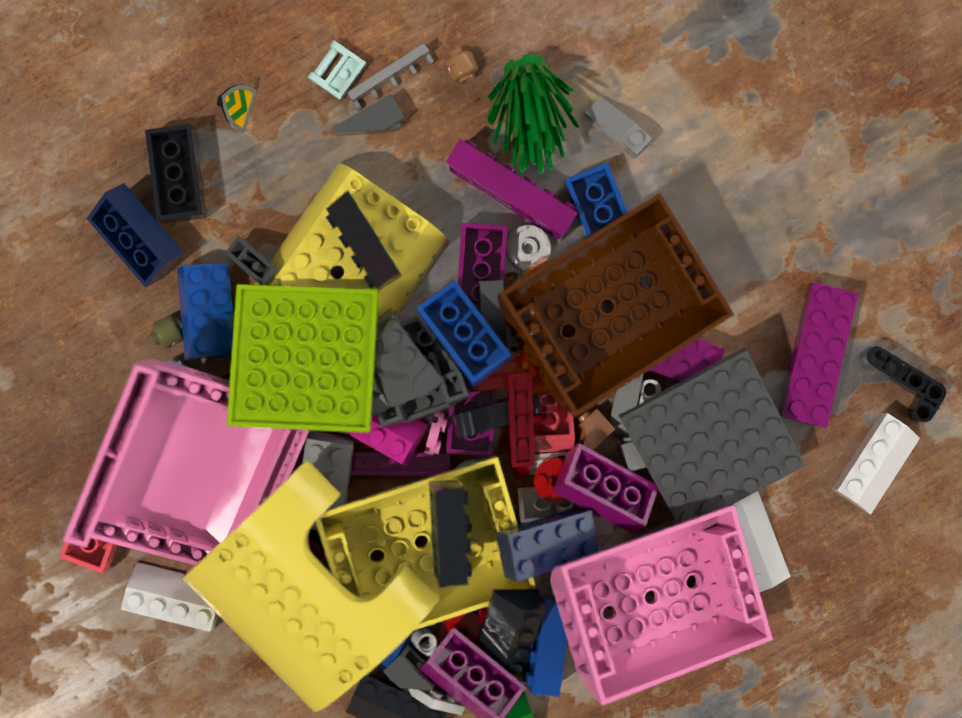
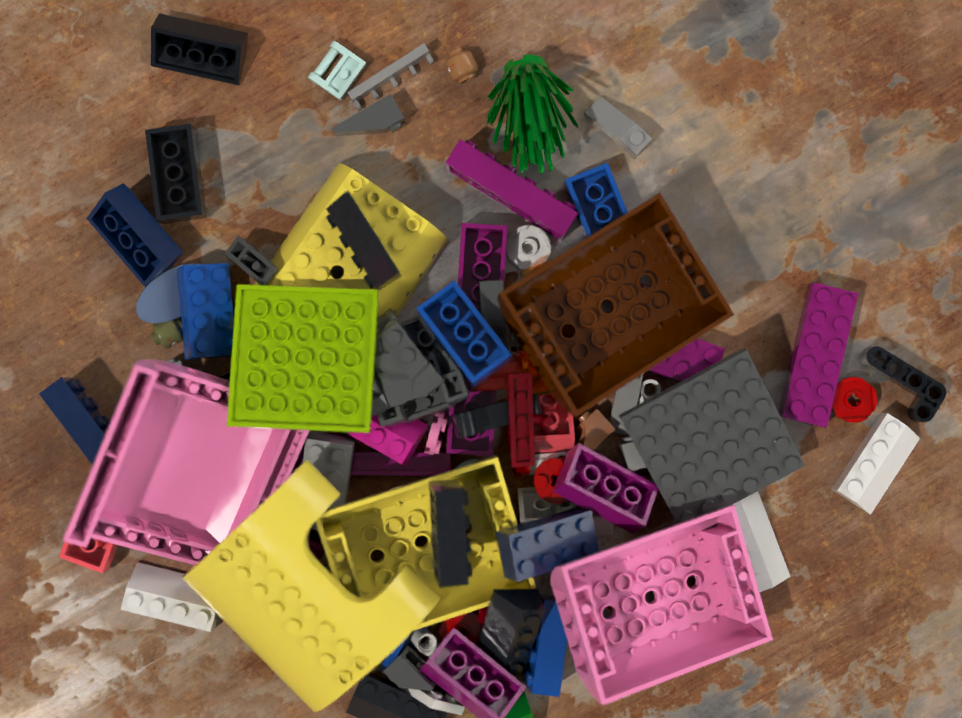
shield [217,84,257,133] -> none
none -> dark blue brick [39,377,111,465]
none -> sand blue shield [136,263,201,324]
none -> black slope [151,13,248,85]
none -> red plate [832,377,877,423]

